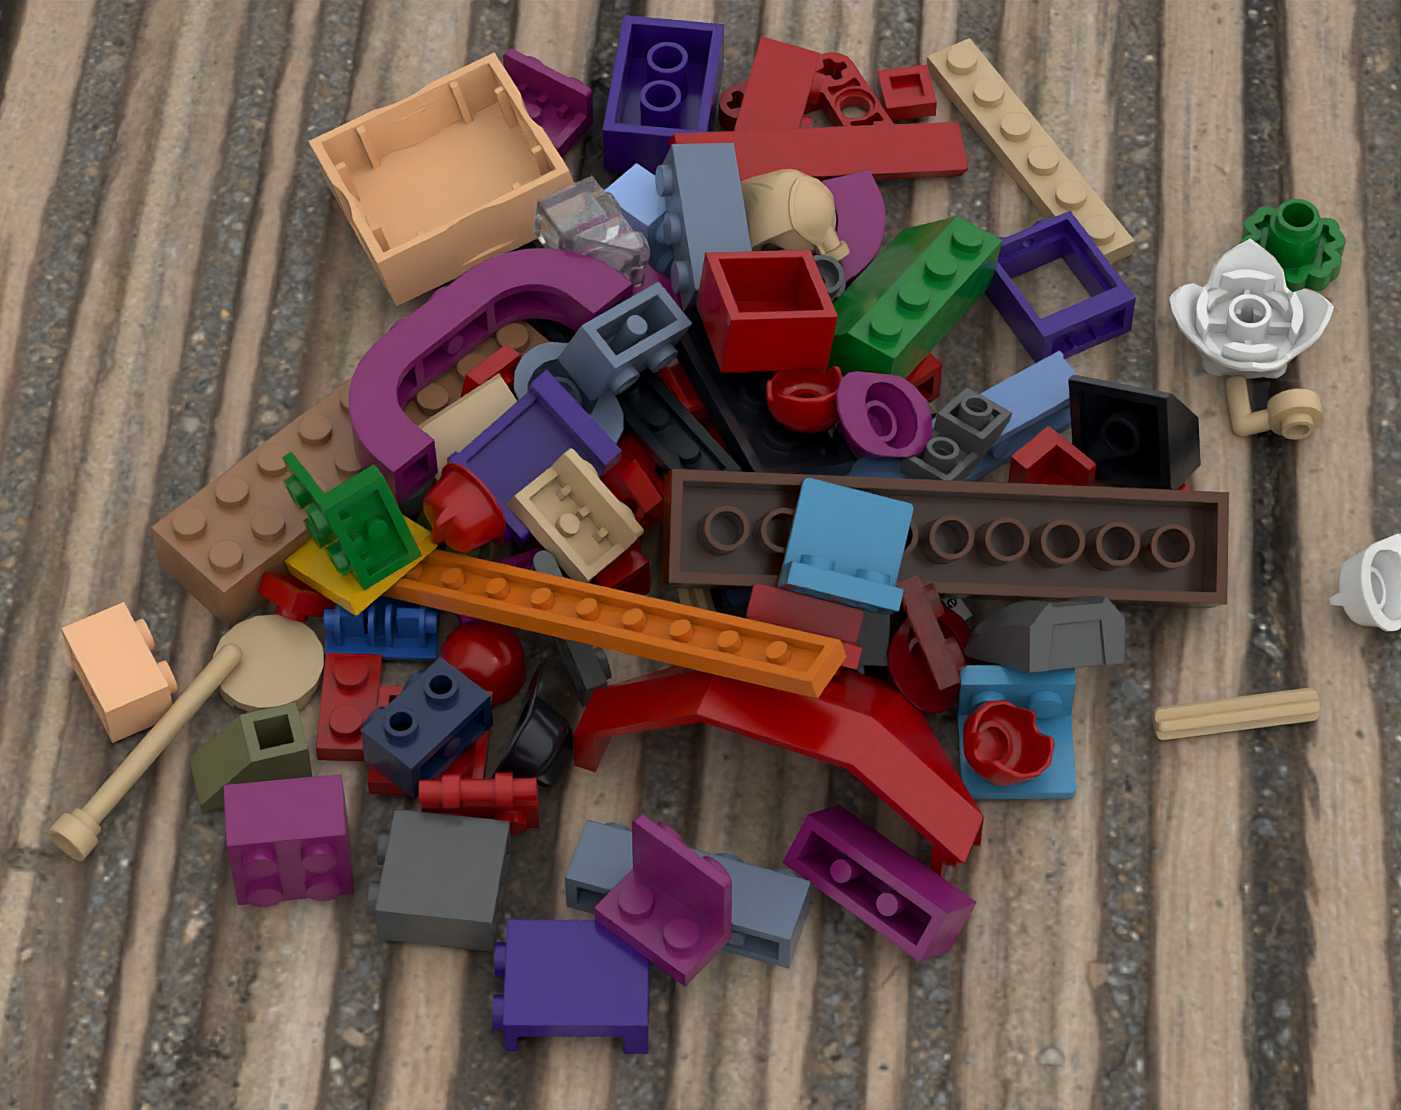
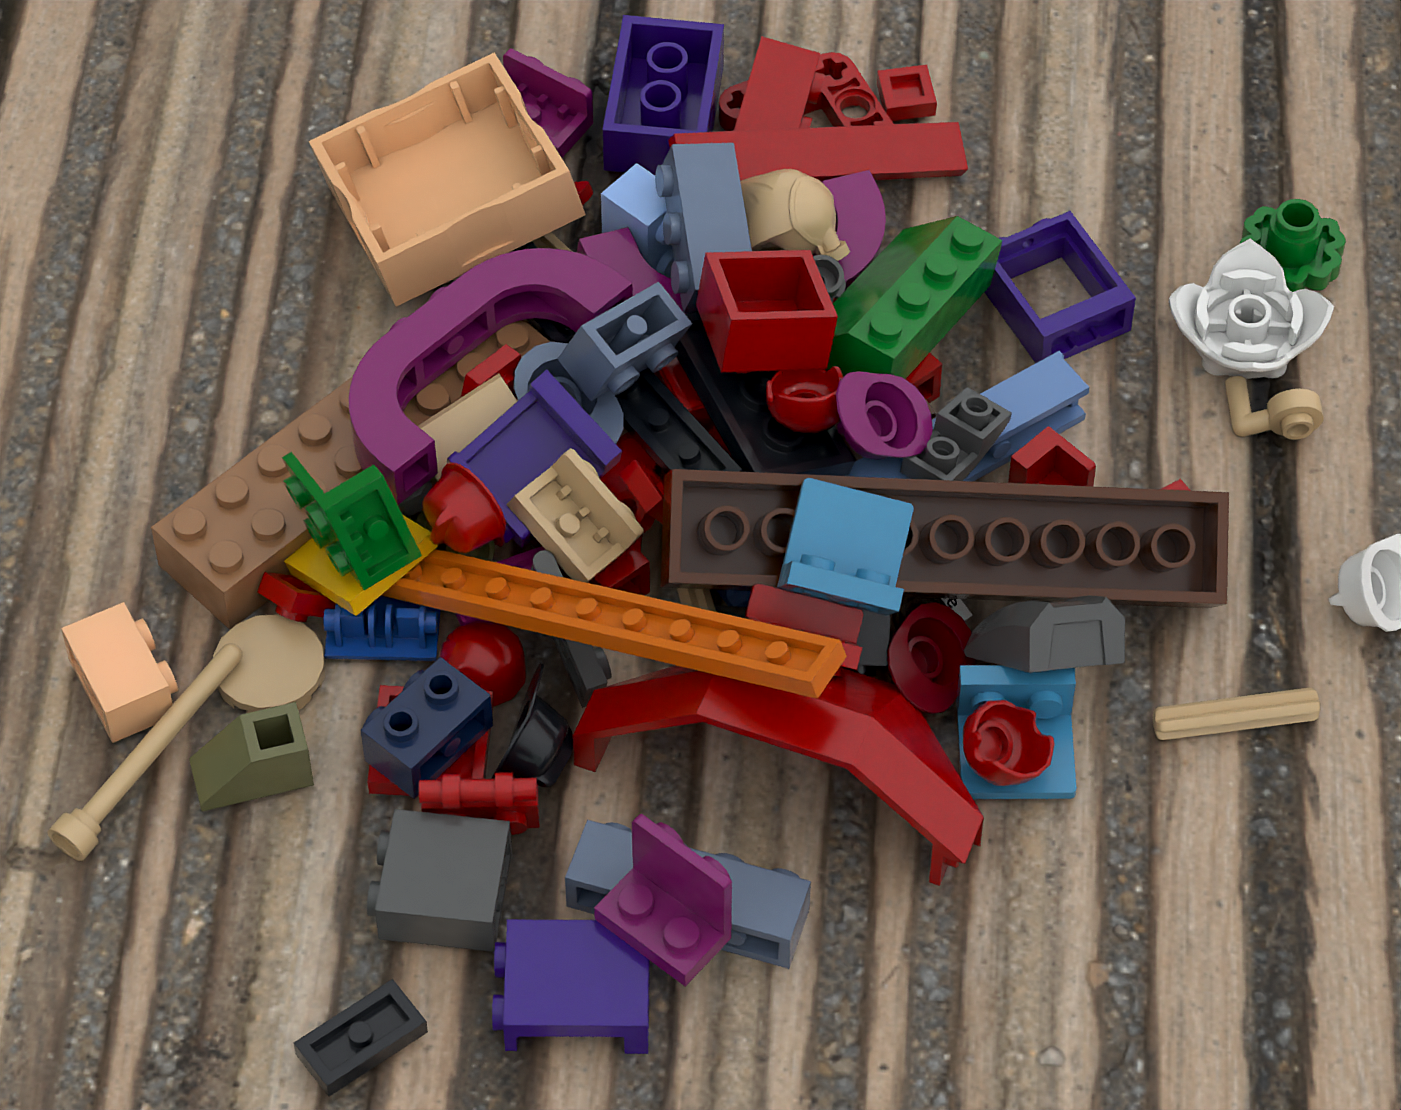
magenta brick [224,774,354,907] -> none
red plate [316,653,383,762] -> none
clear slope [534,176,650,288] -> none
magenta brick [782,805,977,962] -> none
clear red plate [895,575,967,691] -> none
tan plate [927,38,1135,264] -> none
black slope [1068,374,1201,490] -> none
none -> black plate [293,979,428,1097]

